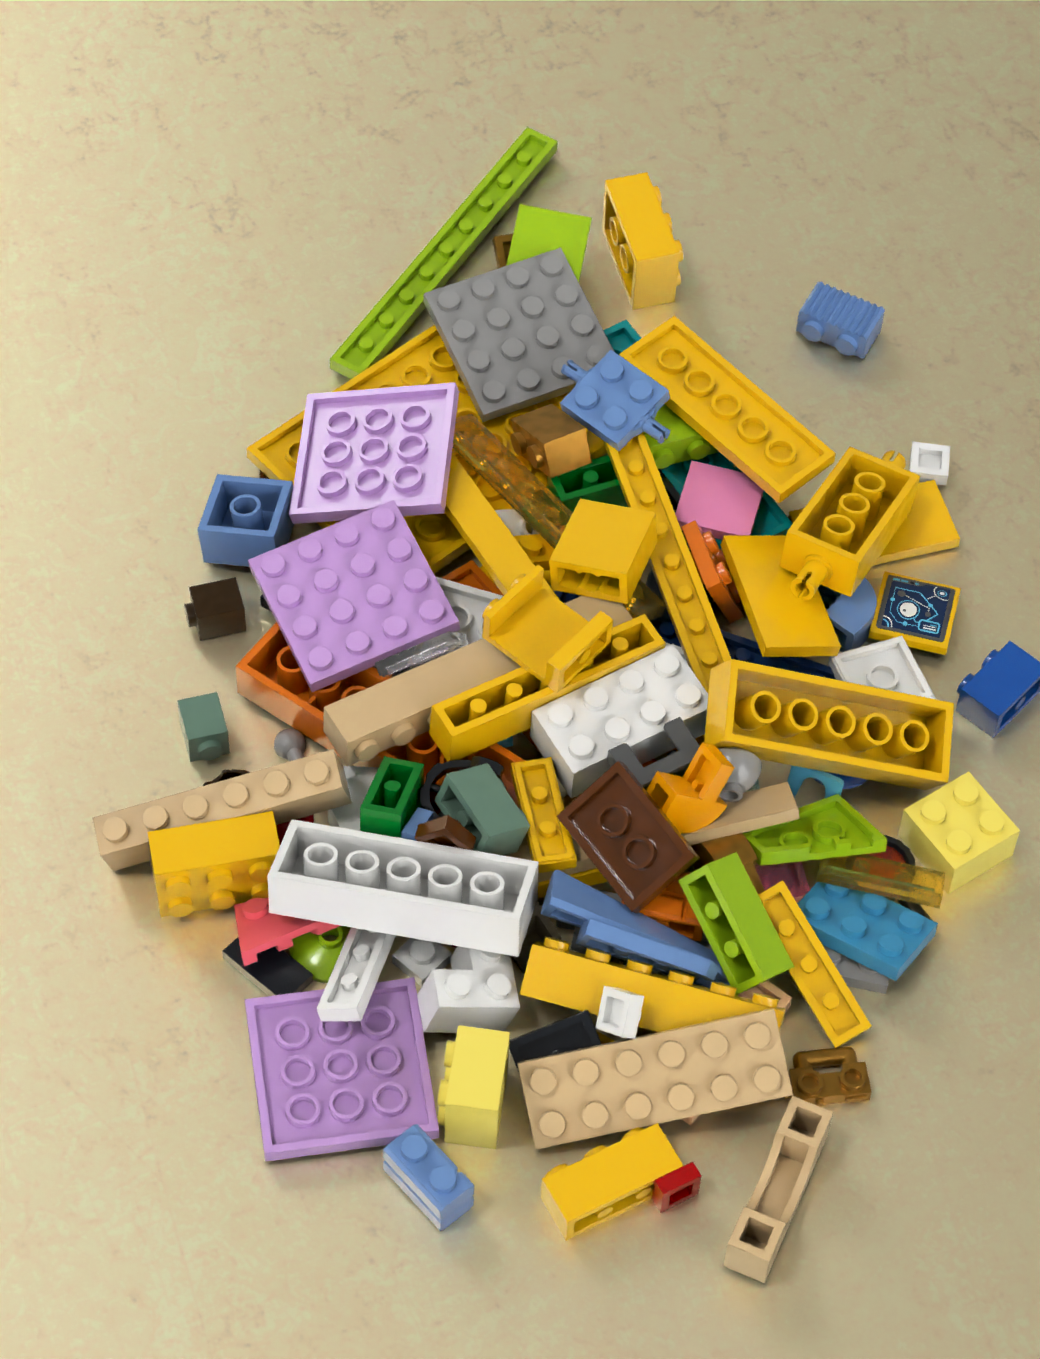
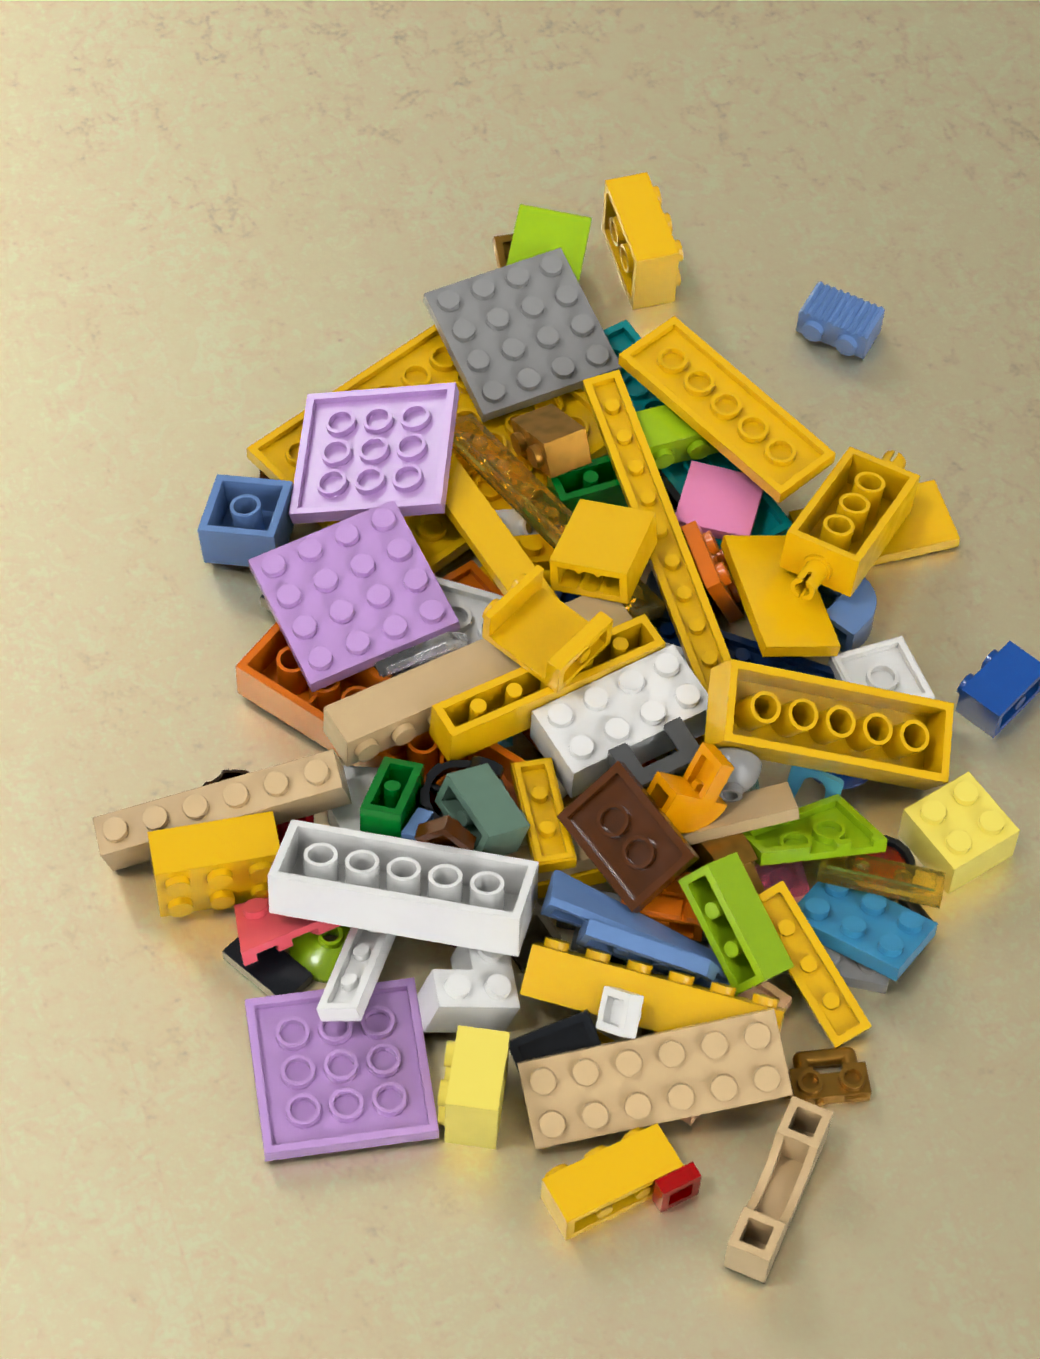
sand green brick [177,692,230,762] -> none
dark brown brick [184,577,246,641] -> none
light grey bar [274,728,306,761] -> none
lime plate [330,127,558,379] -> none
medium blue brick [383,1124,474,1231] -> none
white plate [392,938,452,987] -> none
medium blue plate [560,350,670,451] -> none
slope [868,571,961,655] -> none
white plate [909,442,950,485] -> none

